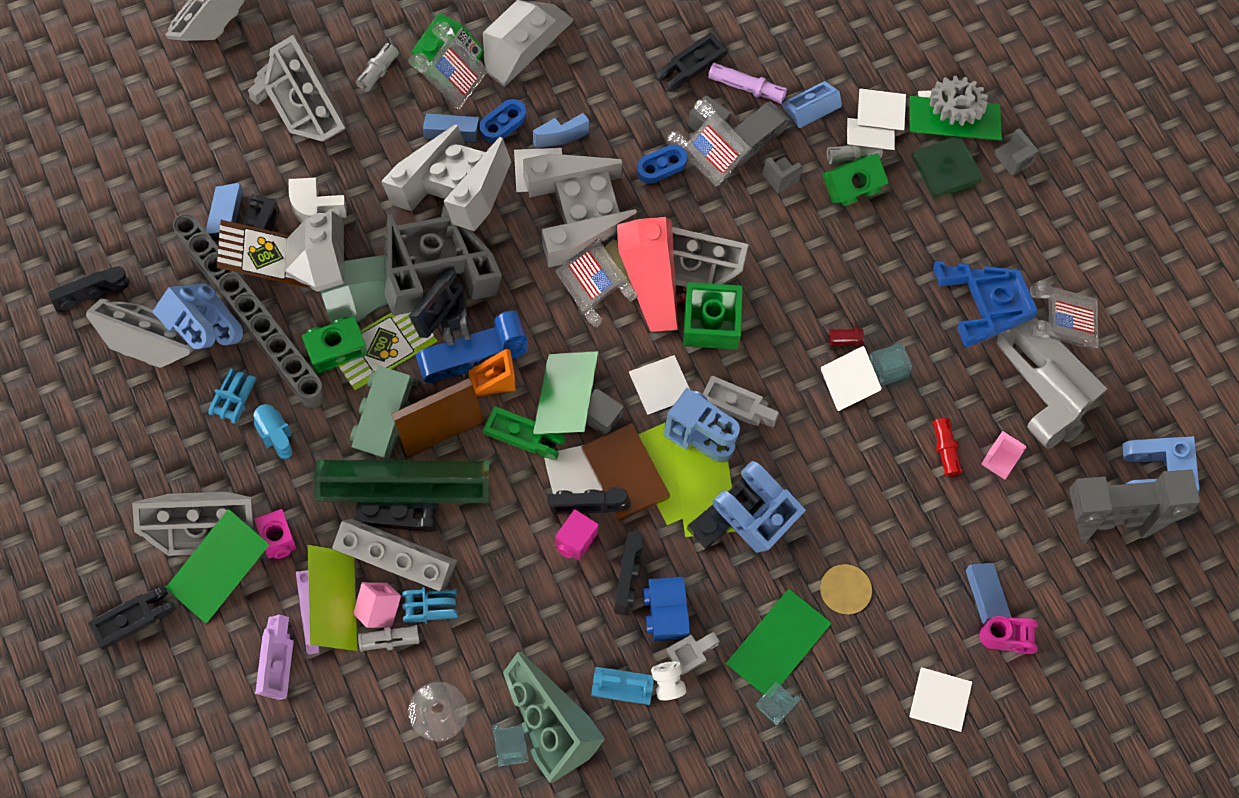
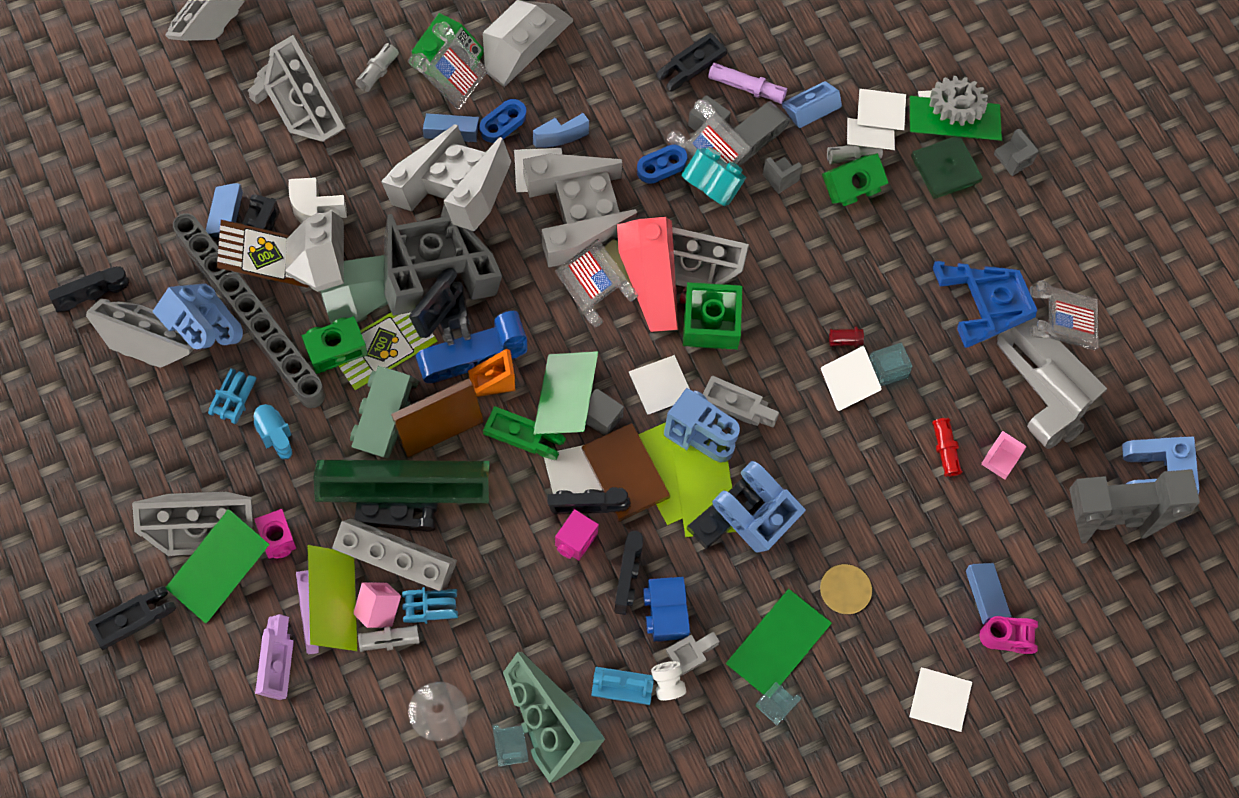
none -> teal brick [681,147,746,206]

